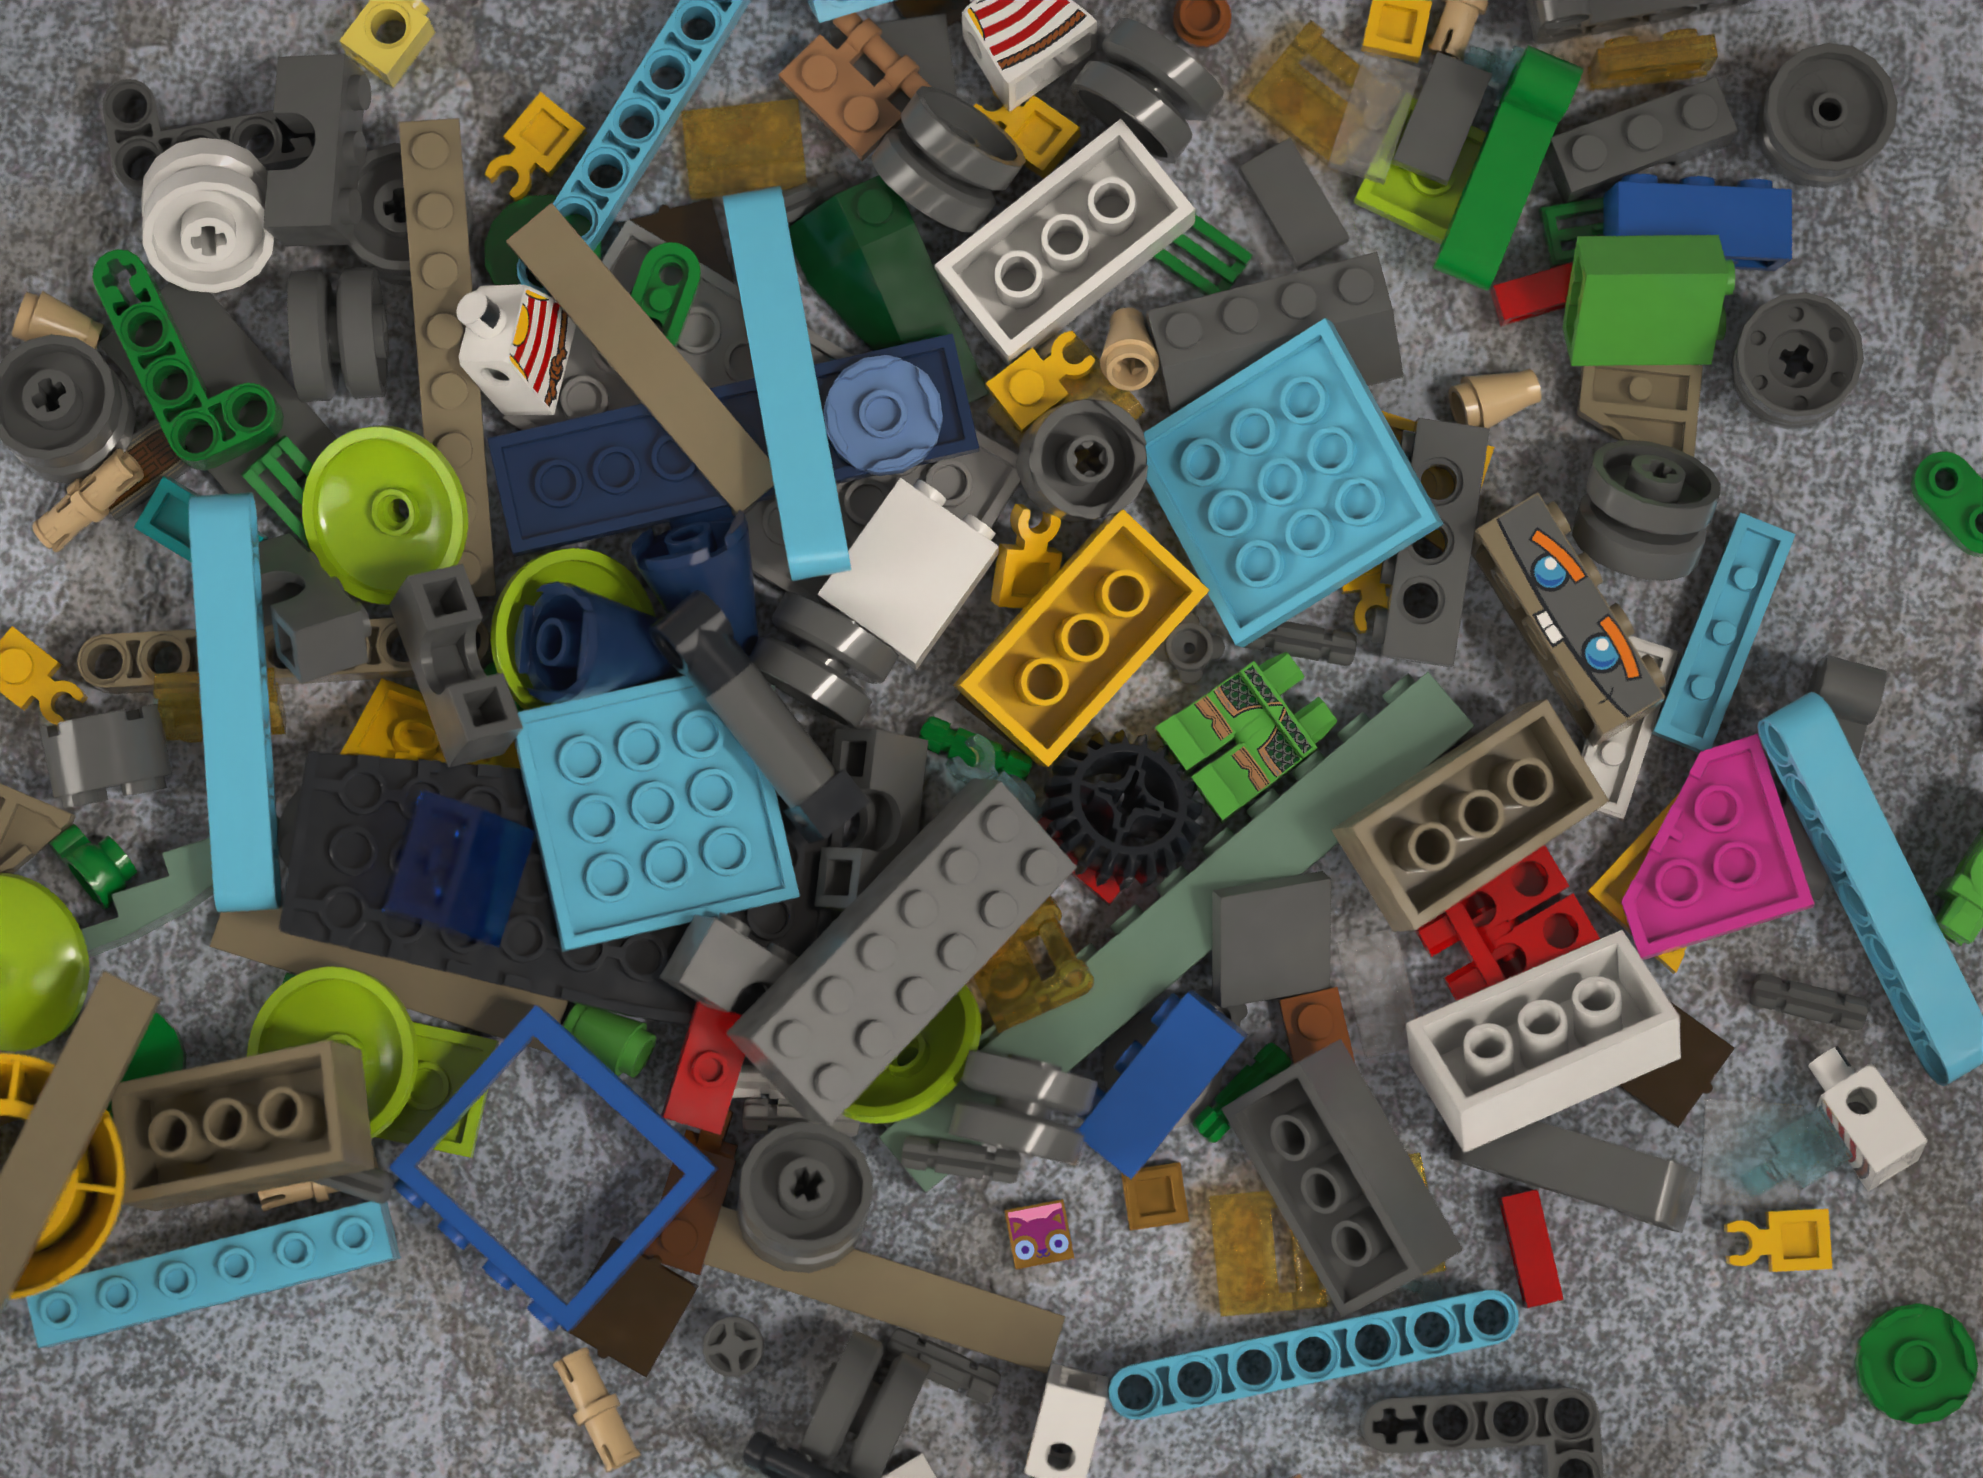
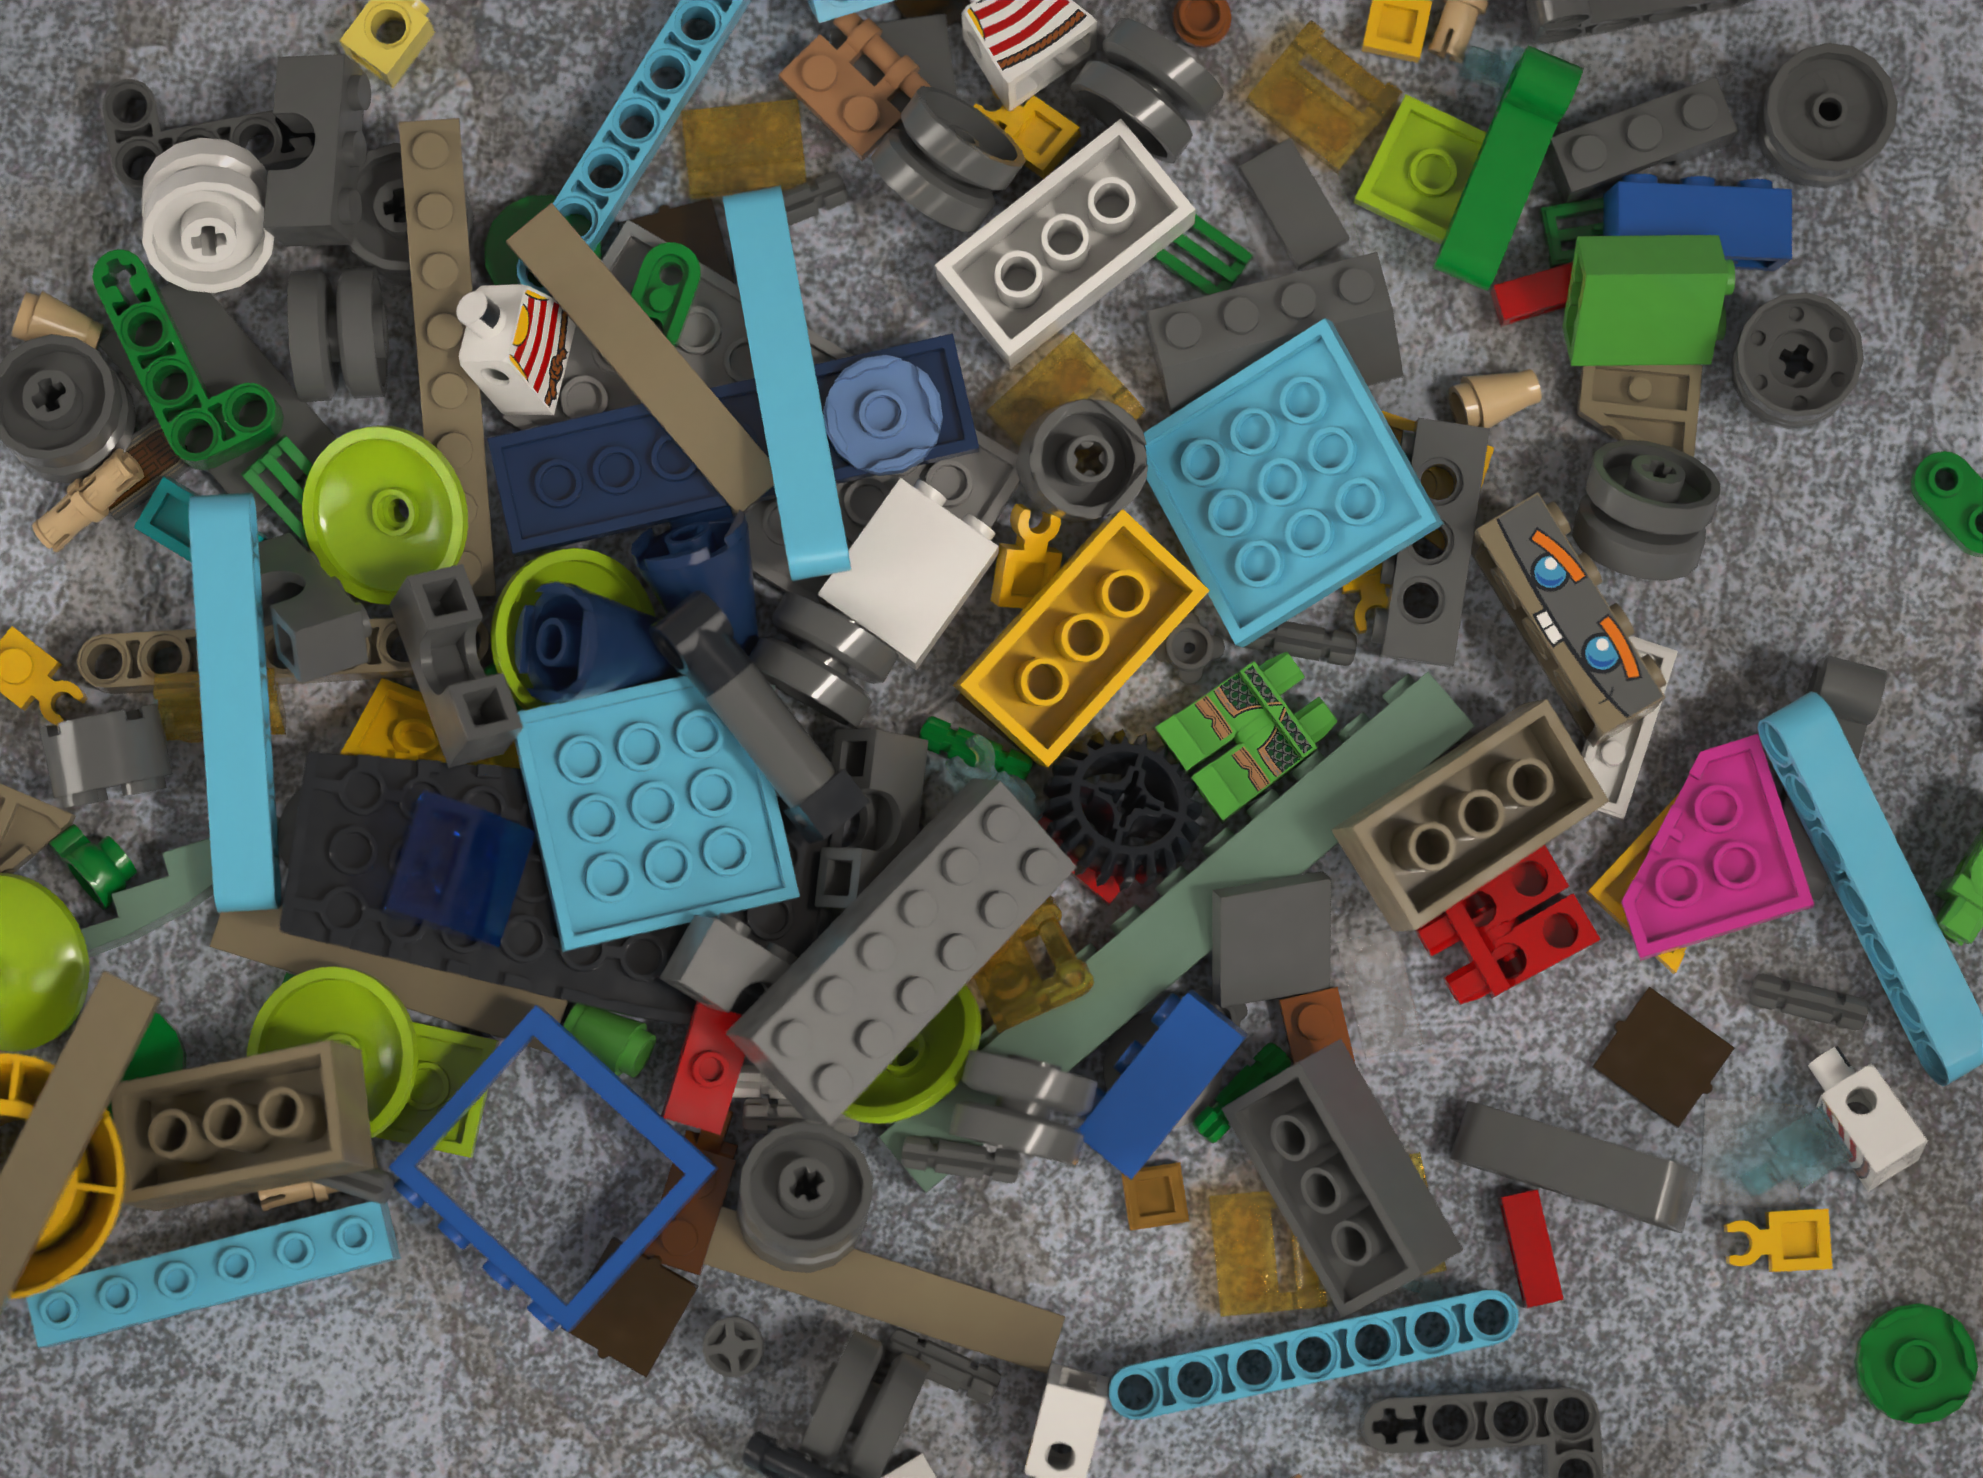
yellow plate [485,92,587,202] -> none
tan pin [553,1347,641,1473] -> none
dark green wedge [789,175,989,404] -> none
yellow plate [985,331,1095,433] -> none
tile [1004,1199,1074,1270] -> none
tan cone [1100,307,1159,391] -> none
clear plate [1328,51,1421,184] -> none
dark grey tile [1392,52,1492,186] -> none
white brick [1406,930,1681,1153] -> none
clear yellow plate [1587,28,1718,91] -> none
medium azure plate [1652,512,1796,753] -> none

